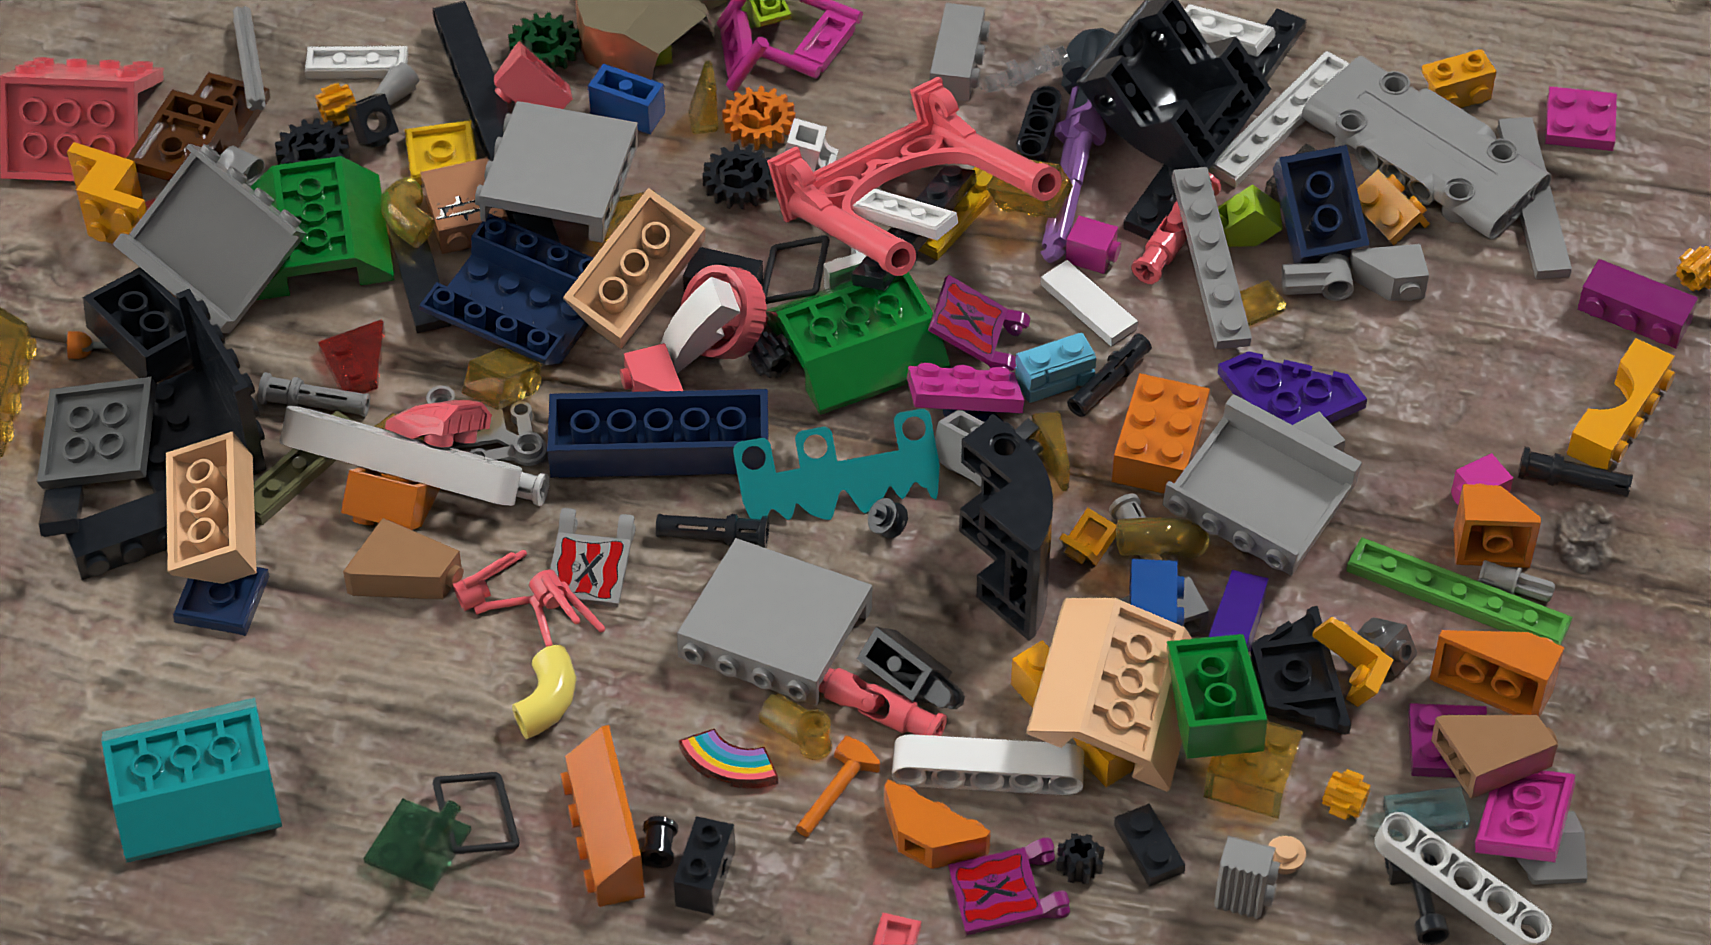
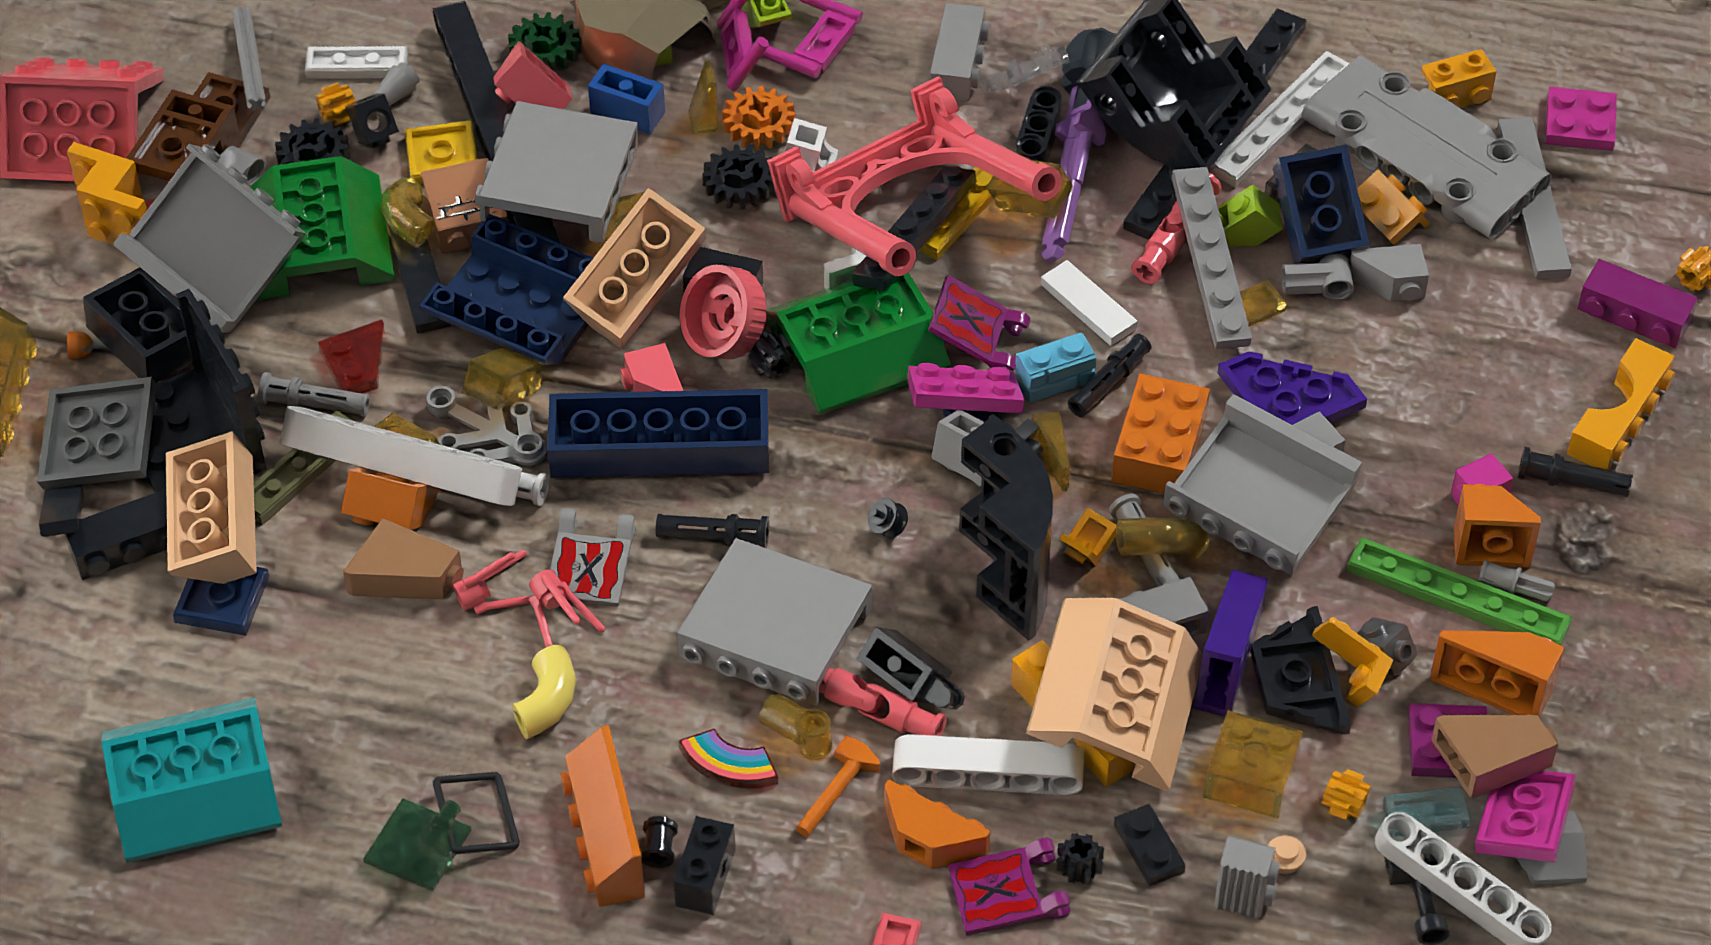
coral slope [385,400,492,447] -> none
white slope [661,277,740,373] -> none
teal piece [733,409,940,520] -> none
black piece [762,235,830,304] -> none
white tile [853,189,958,240] -> none
dark pink brick [1065,215,1121,274] -> none
blue brick [1129,559,1184,627] -> none
green slope [1166,634,1268,759] -> none
white tile [1185,4,1275,57] -> none

